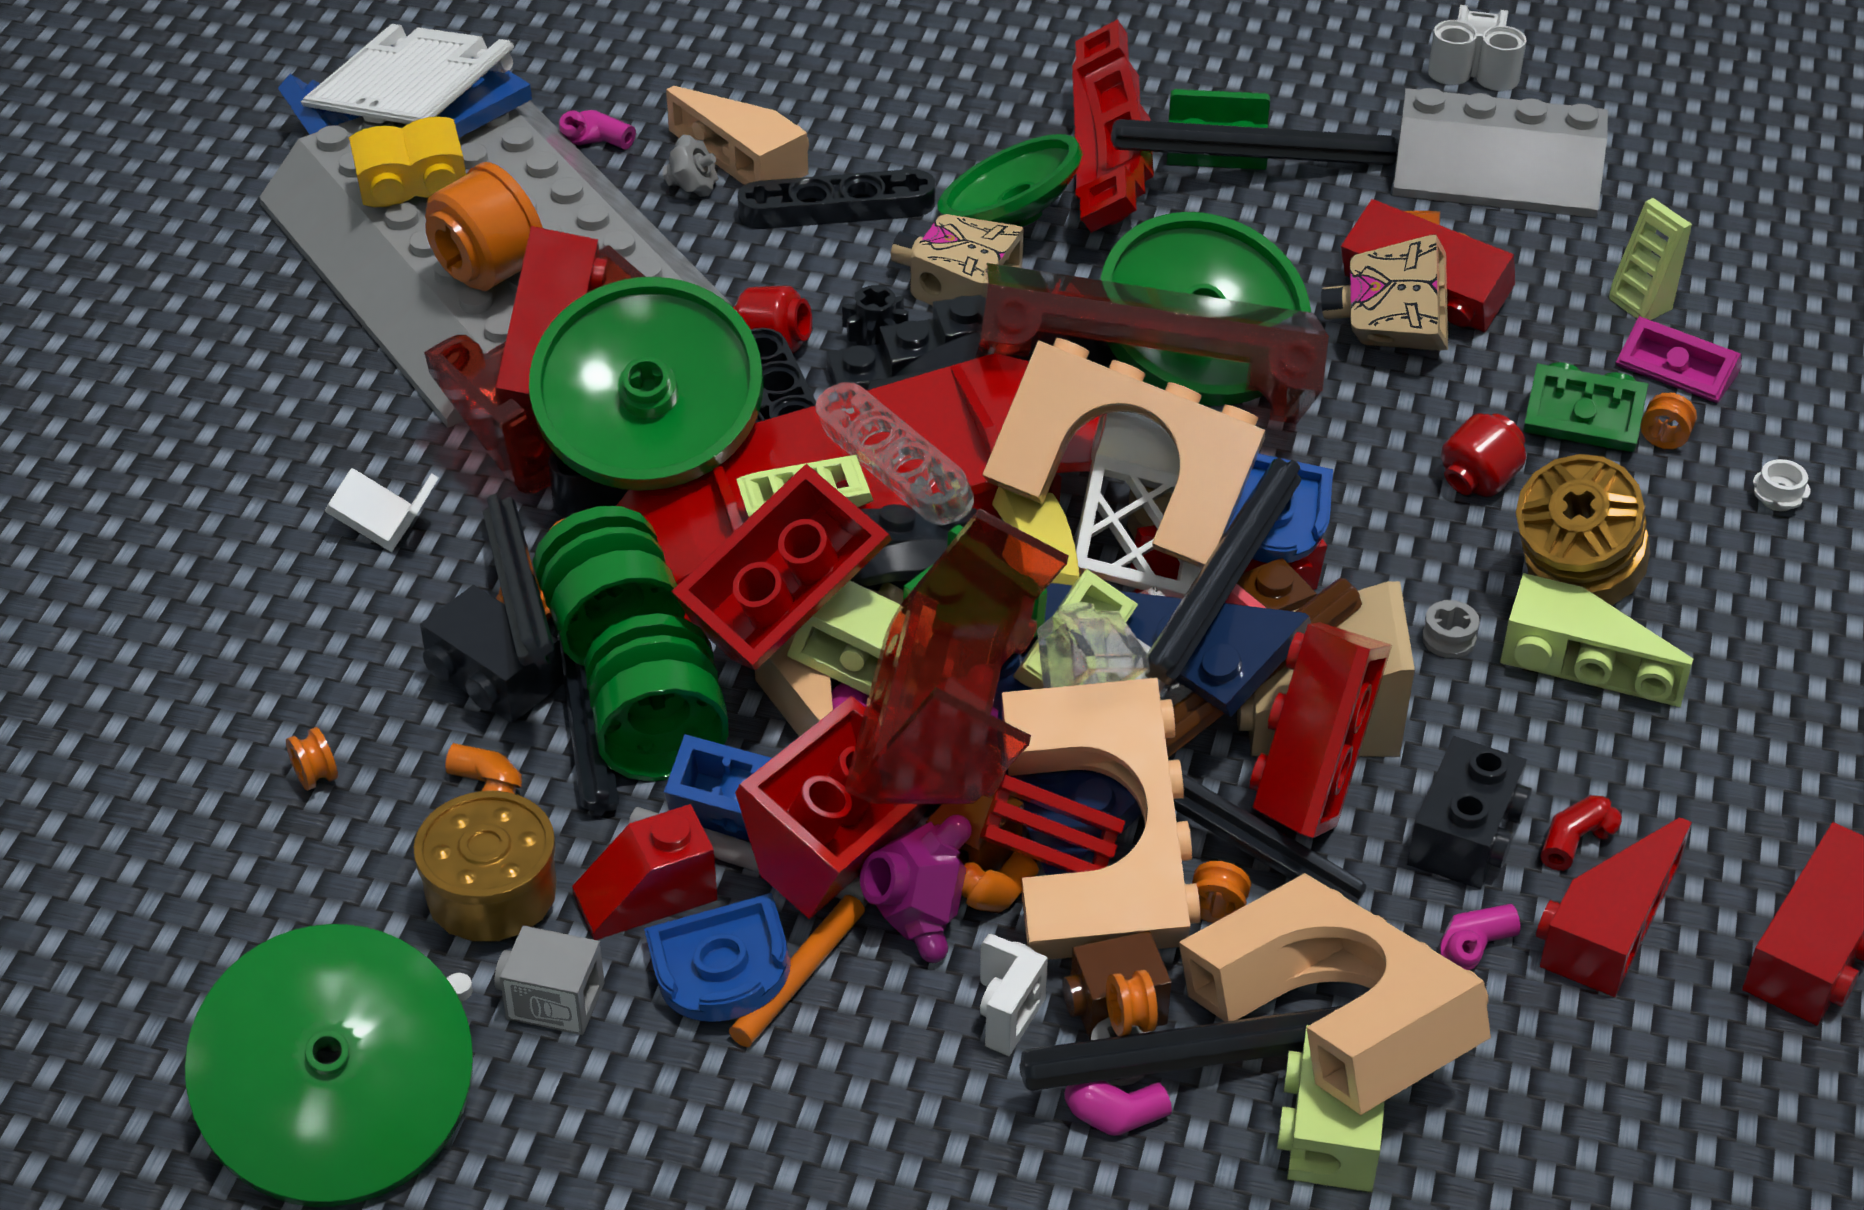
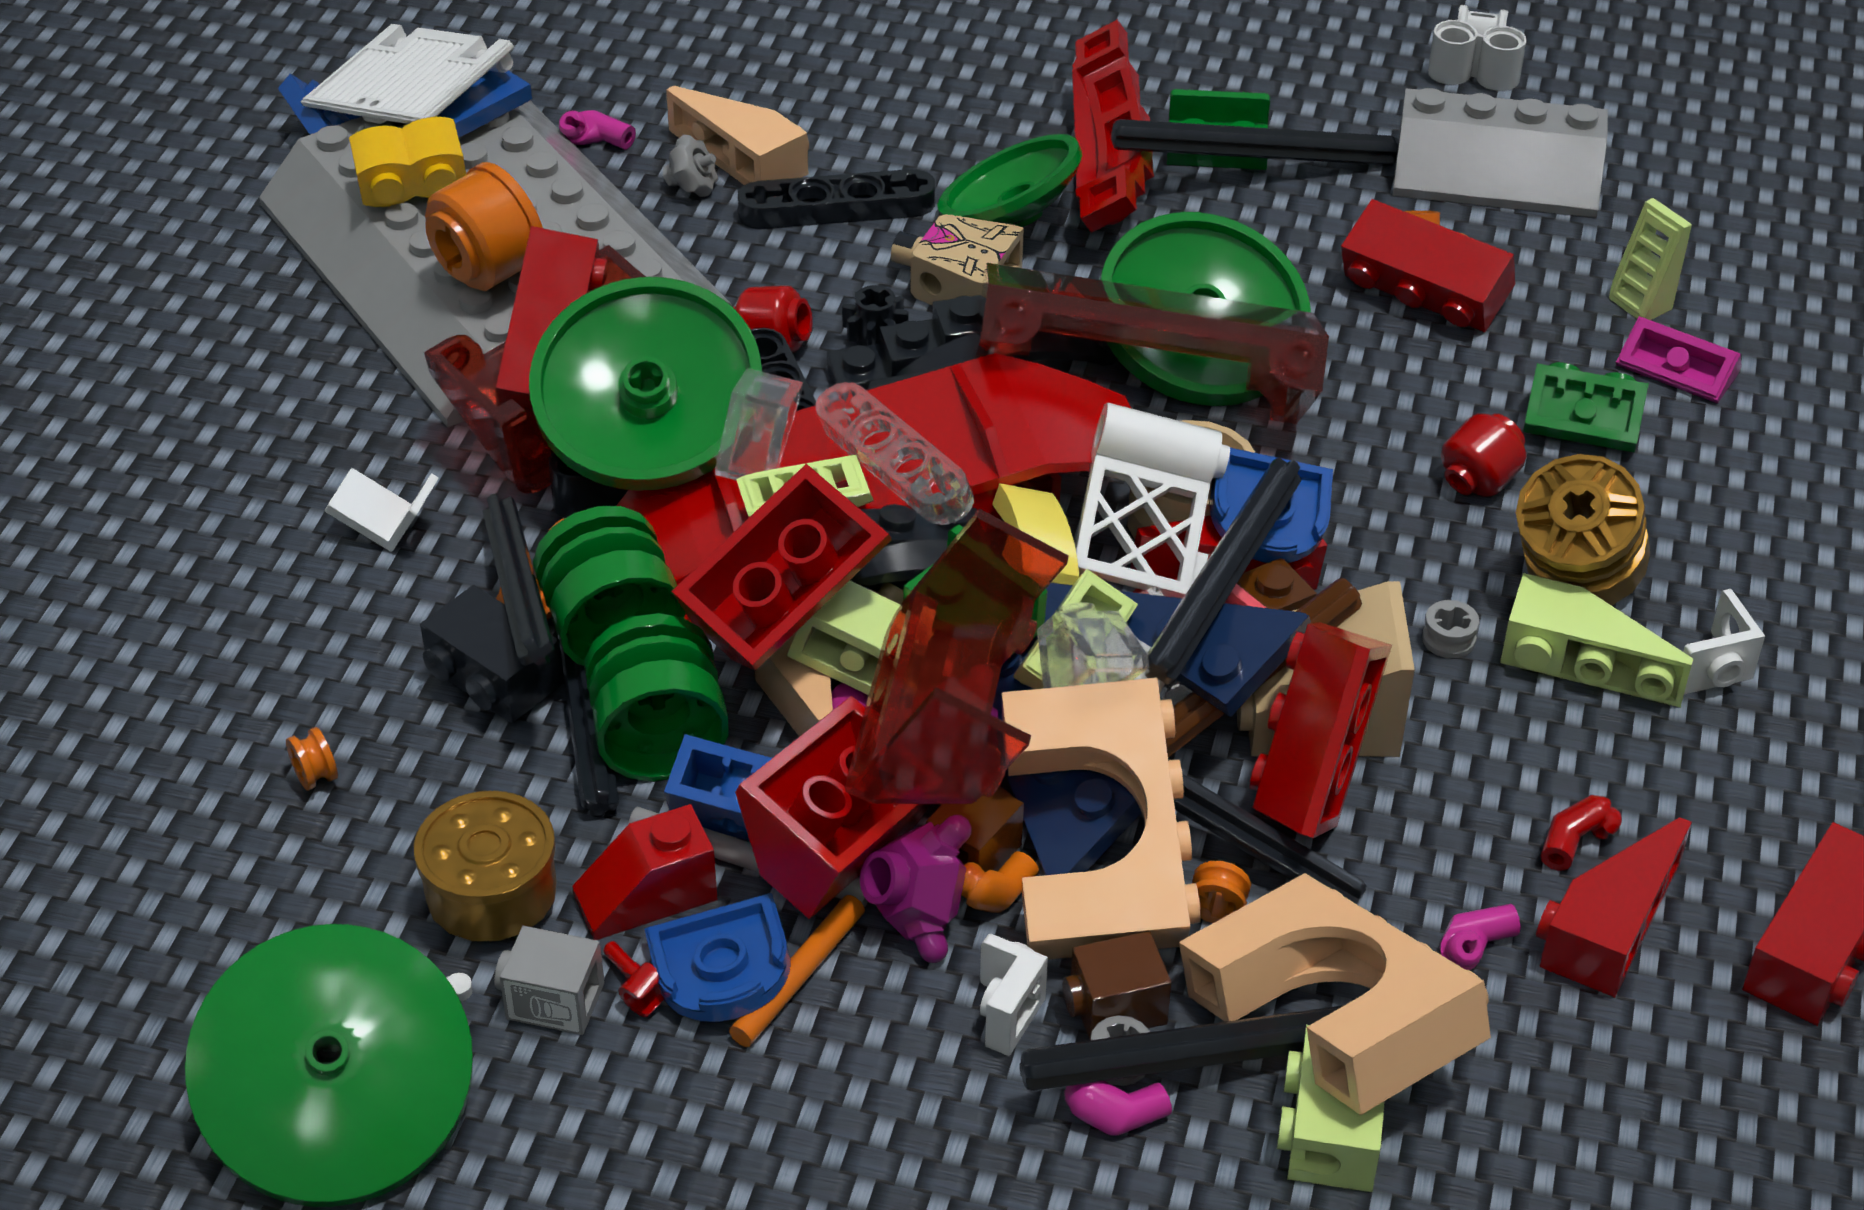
orange arm [445,743,522,794] -> none
red tile [979,775,1126,873] -> none
light nougat arch [983,338,1265,568] -> none
orange bush [1106,970,1158,1036] -> none
tan torso [1321,235,1448,351] -> none
black brick [1407,736,1532,889] -> none
orange bush [1640,393,1697,449] -> none
white plate [1753,459,1810,511] -> none
none -> red hand [603,941,664,1017]
none -> clear slope [715,368,803,480]
none -> white bracket [1683,589,1765,695]

